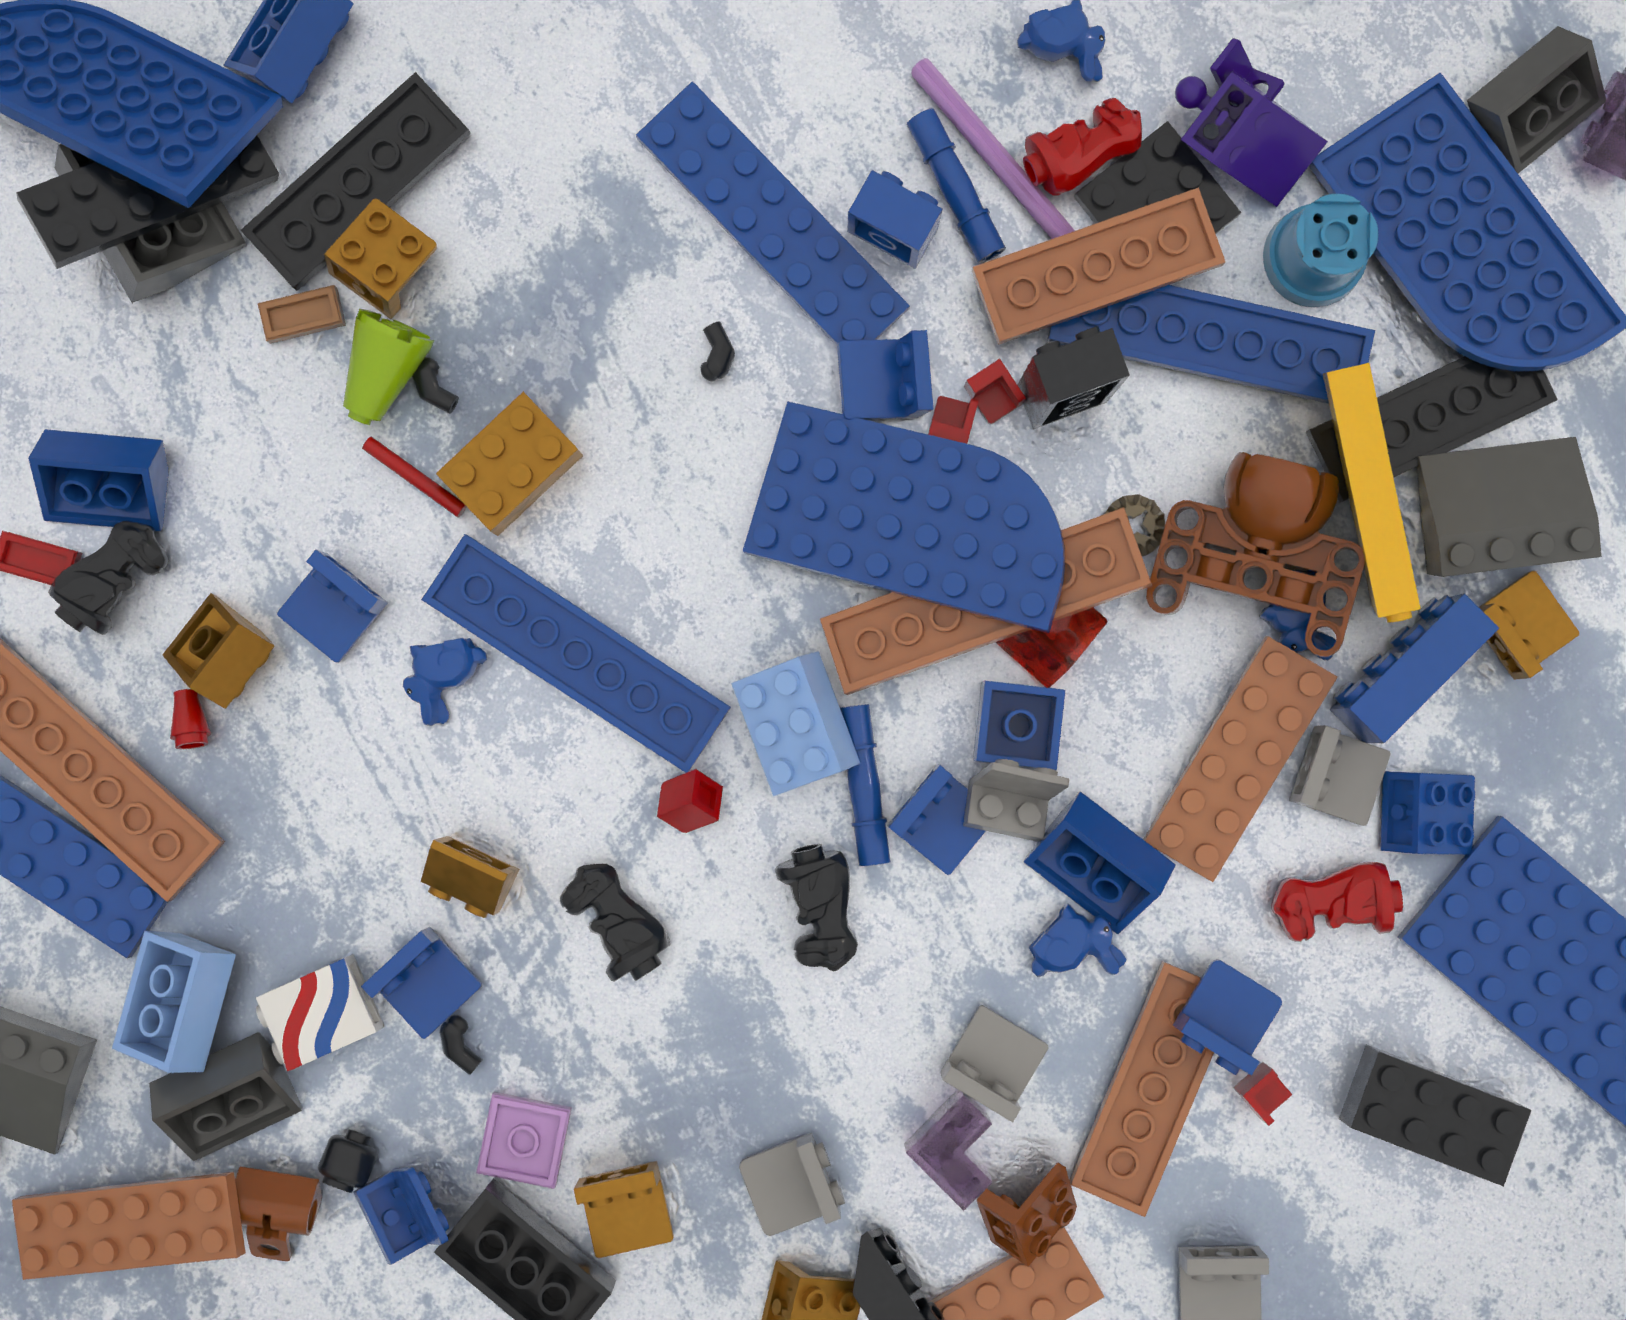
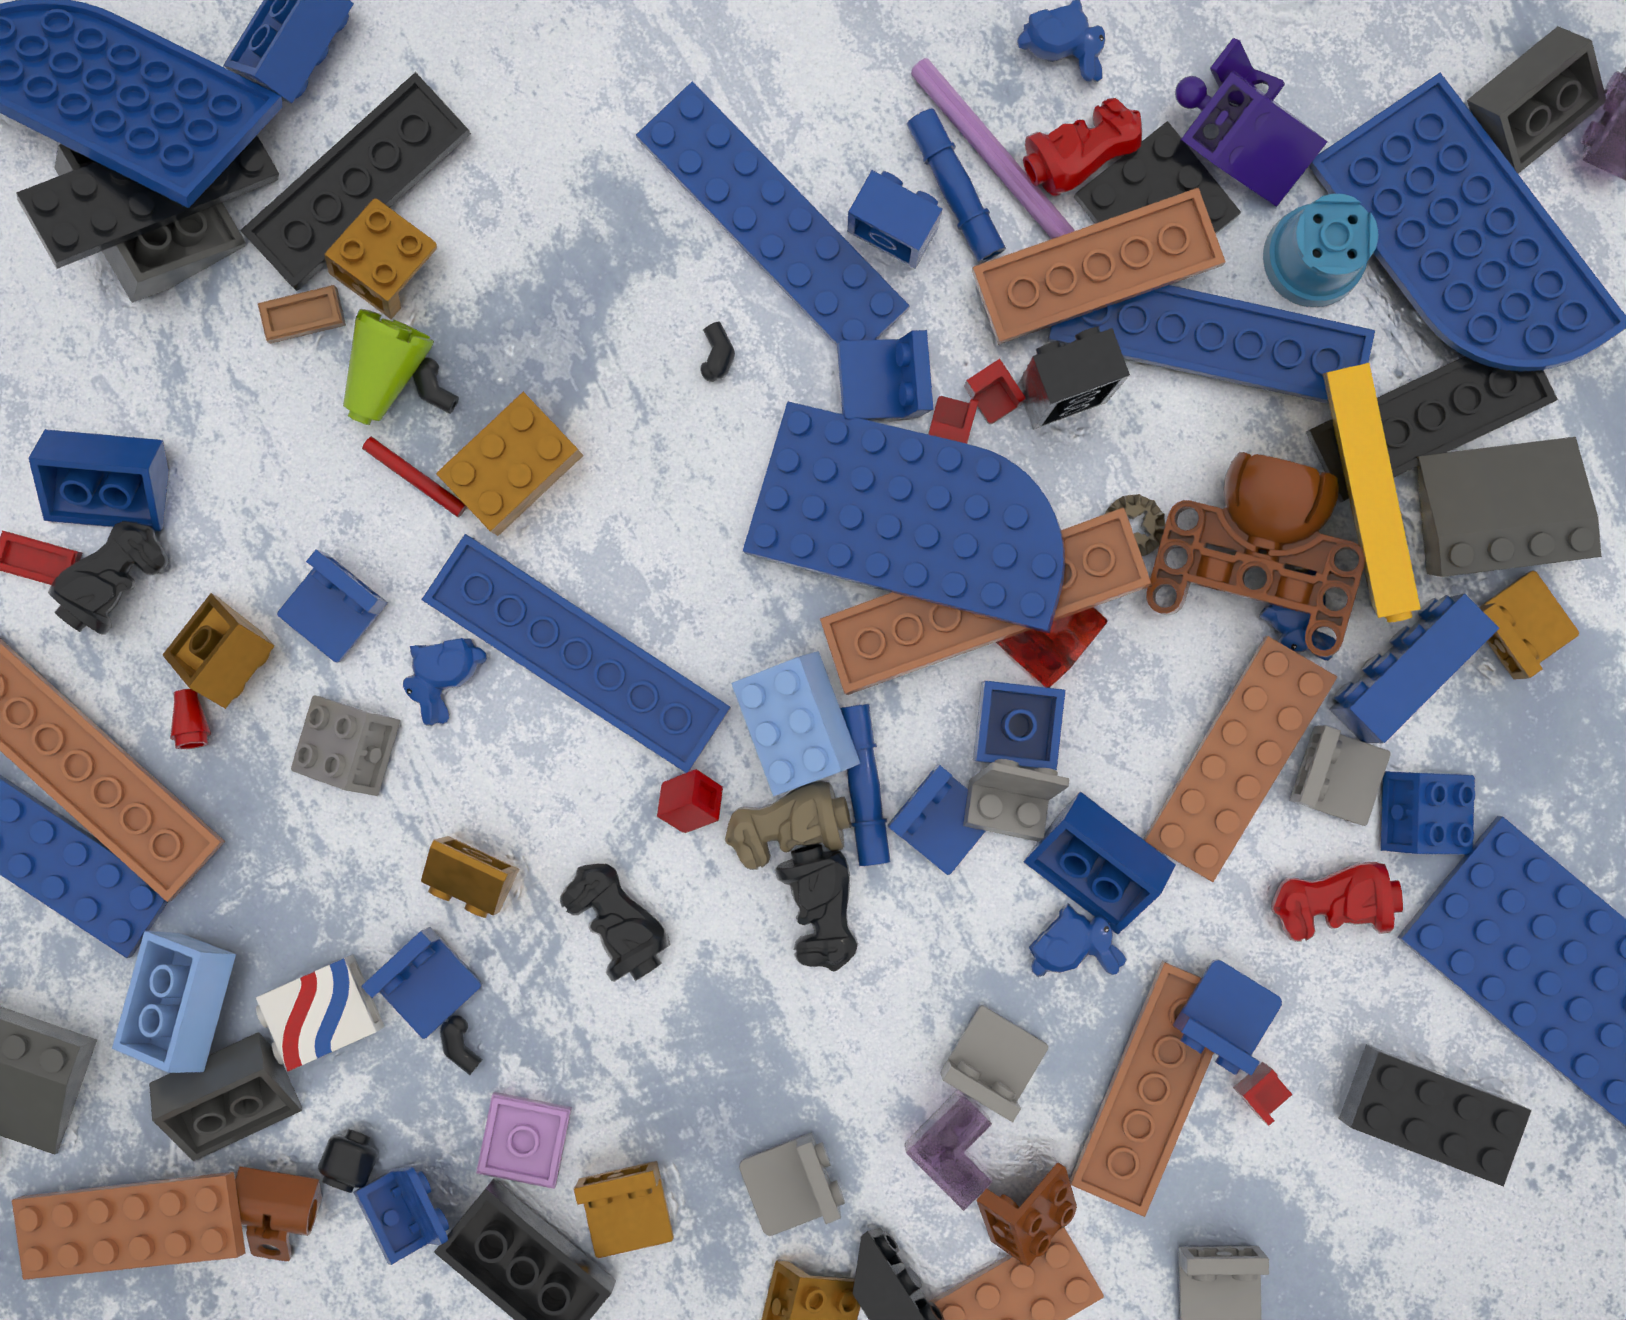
none -> light grey bracket [291,695,401,796]
none -> dark tan animal [725,781,851,870]

